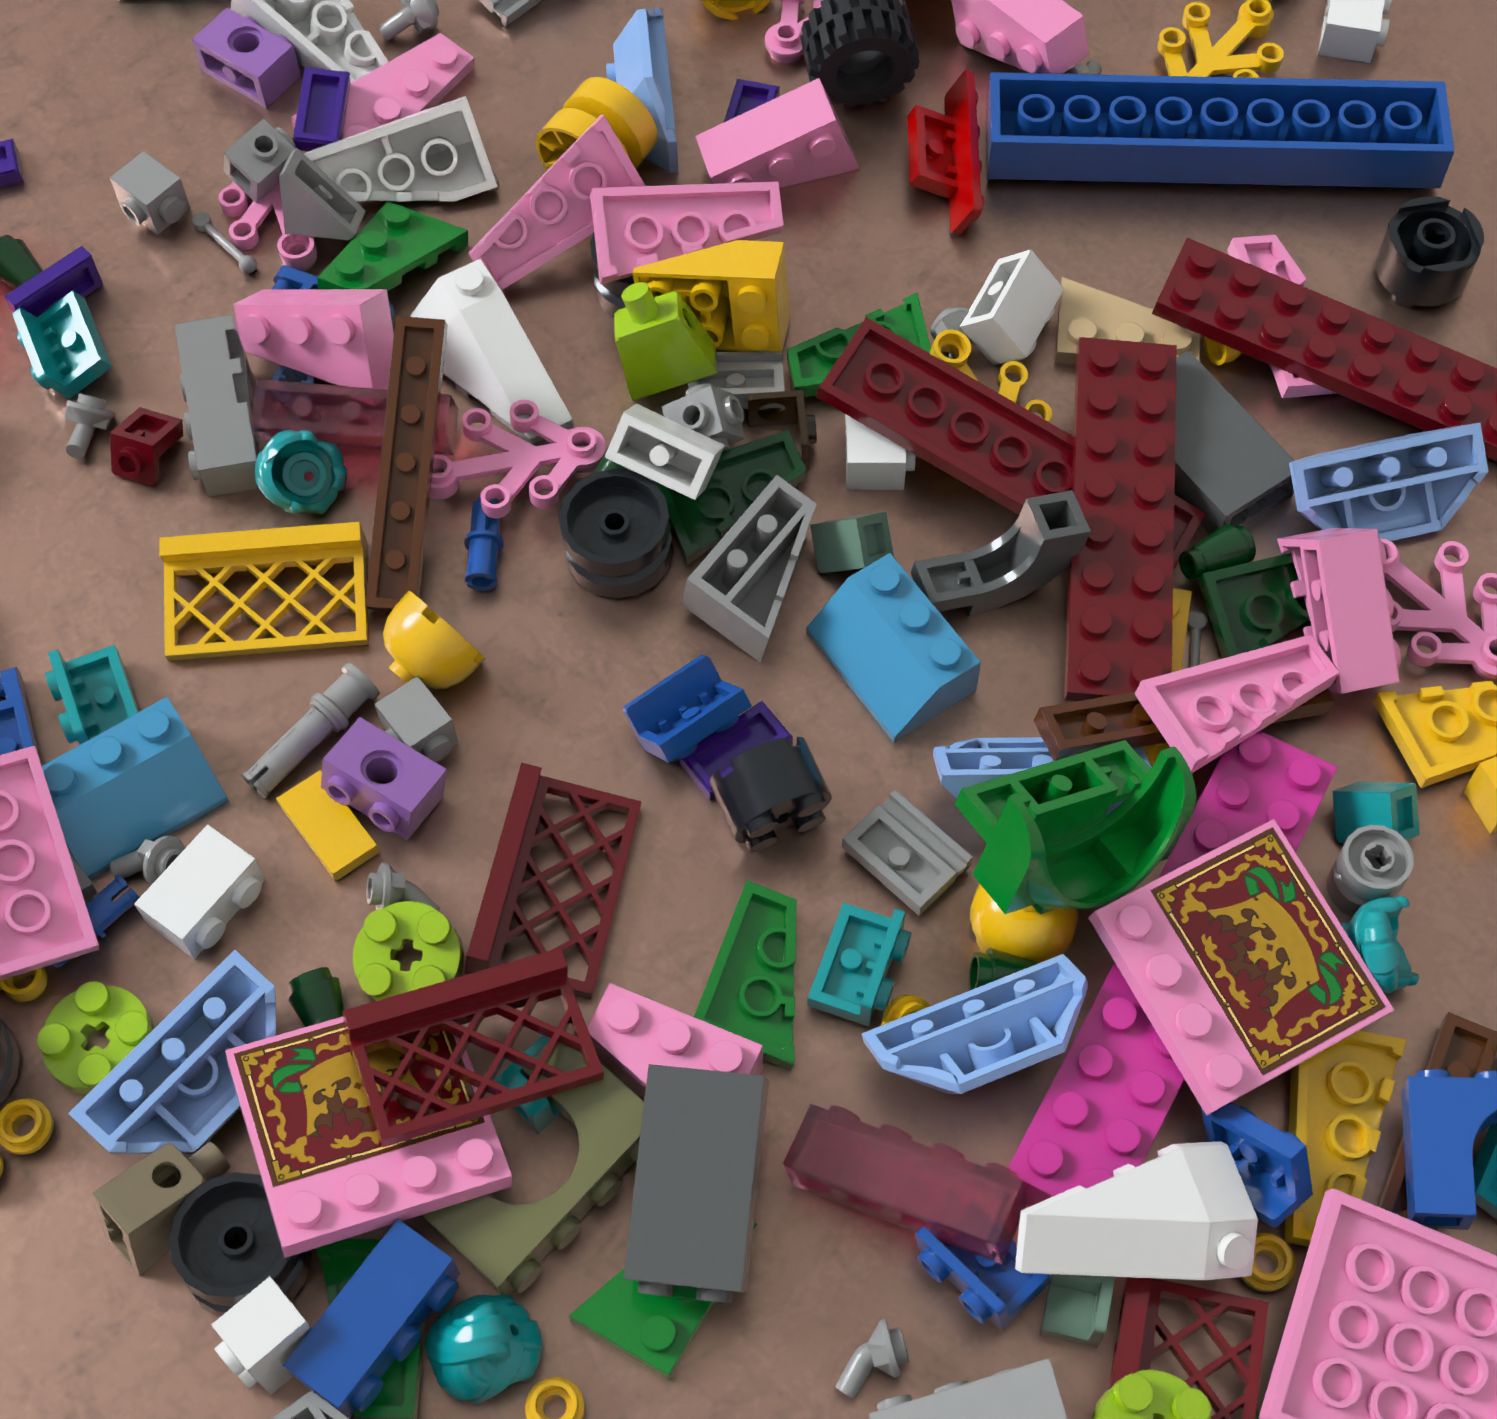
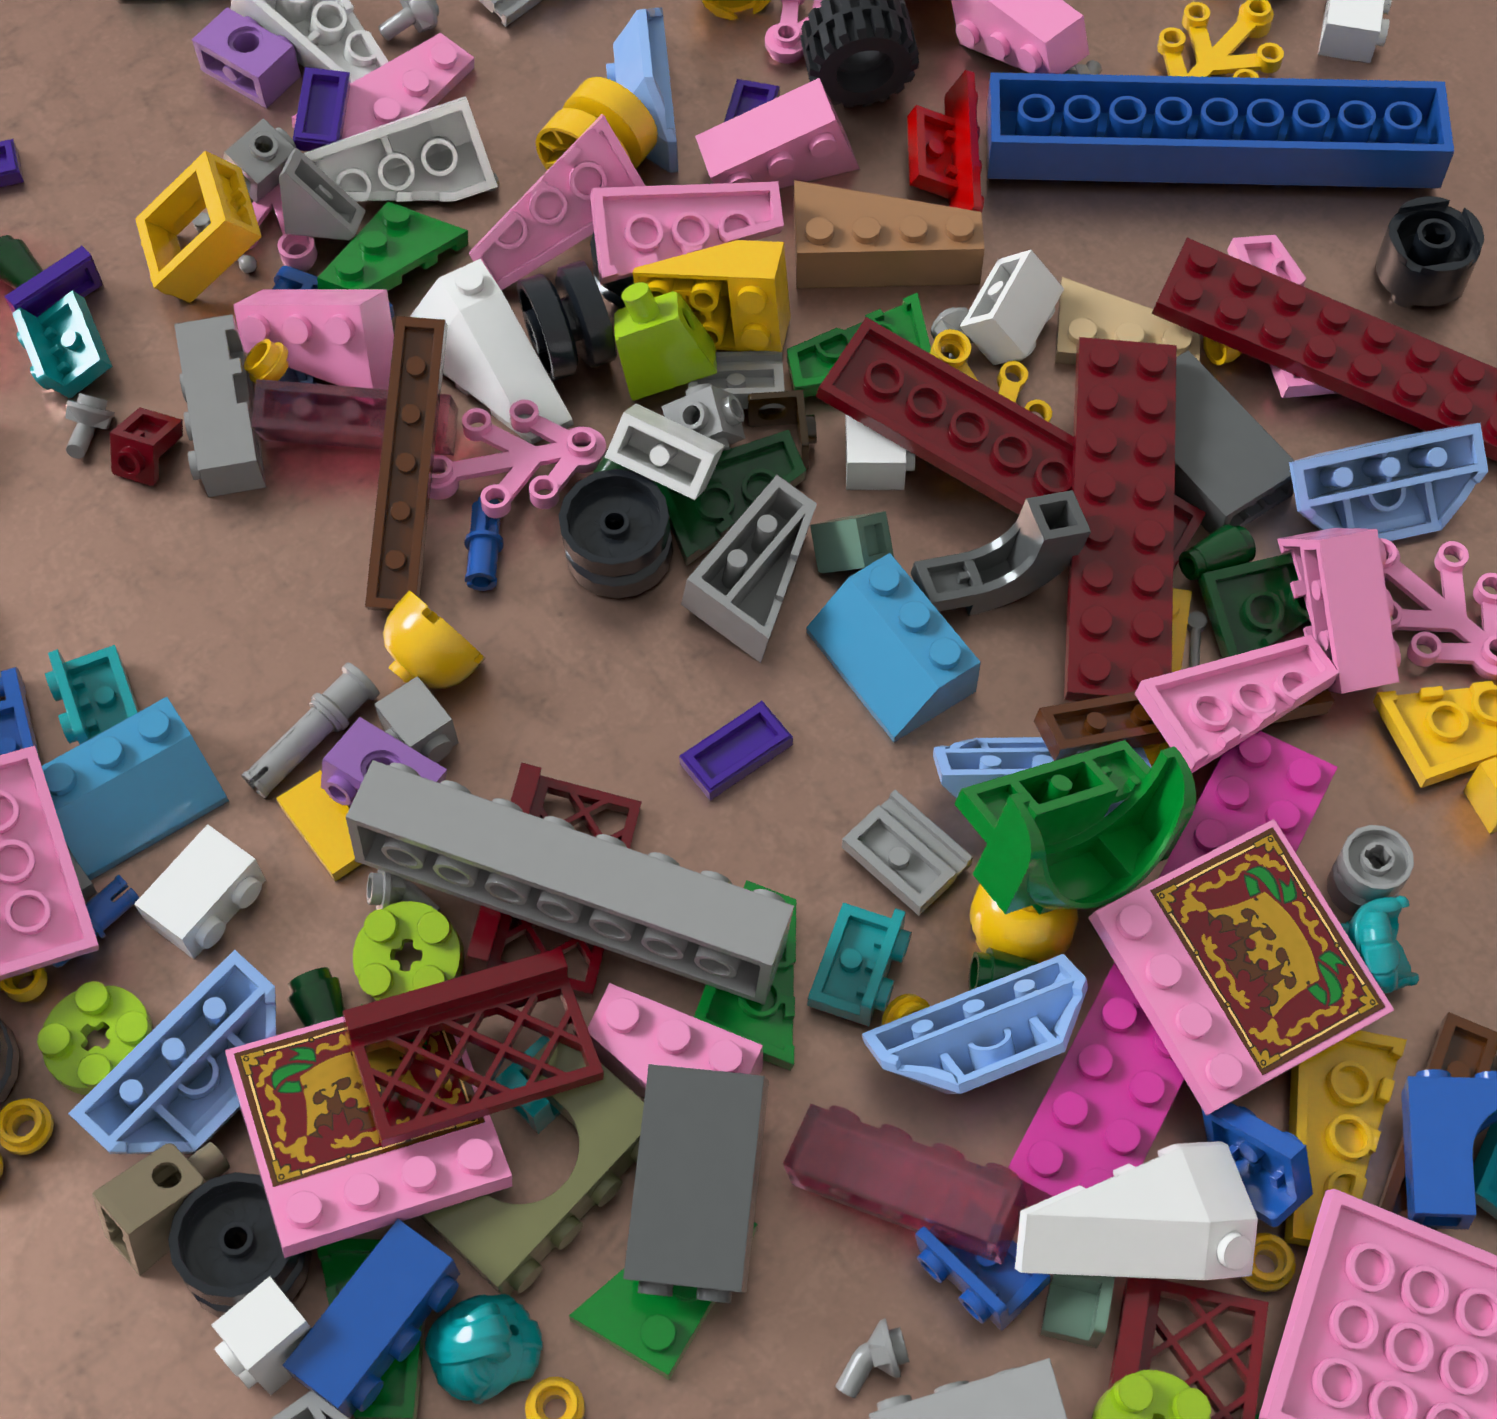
light grey brick [110,151,190,235] -> none
light grey plate [110,836,185,885] -> none
yellow fence [159,522,369,661] -> none
teal hair [255,430,347,515] -> none
blue bracket [623,655,752,763] -> none
black brick [709,737,832,852] -> none
teal panel [1332,781,1420,843] -> none
none -> yellow window [135,150,262,303]
none -> yellow plate [244,339,289,386]
none -> light grey brick [346,760,794,1005]
none -> black wheel [517,260,617,381]
none -> medium nougat wedge [794,180,985,288]

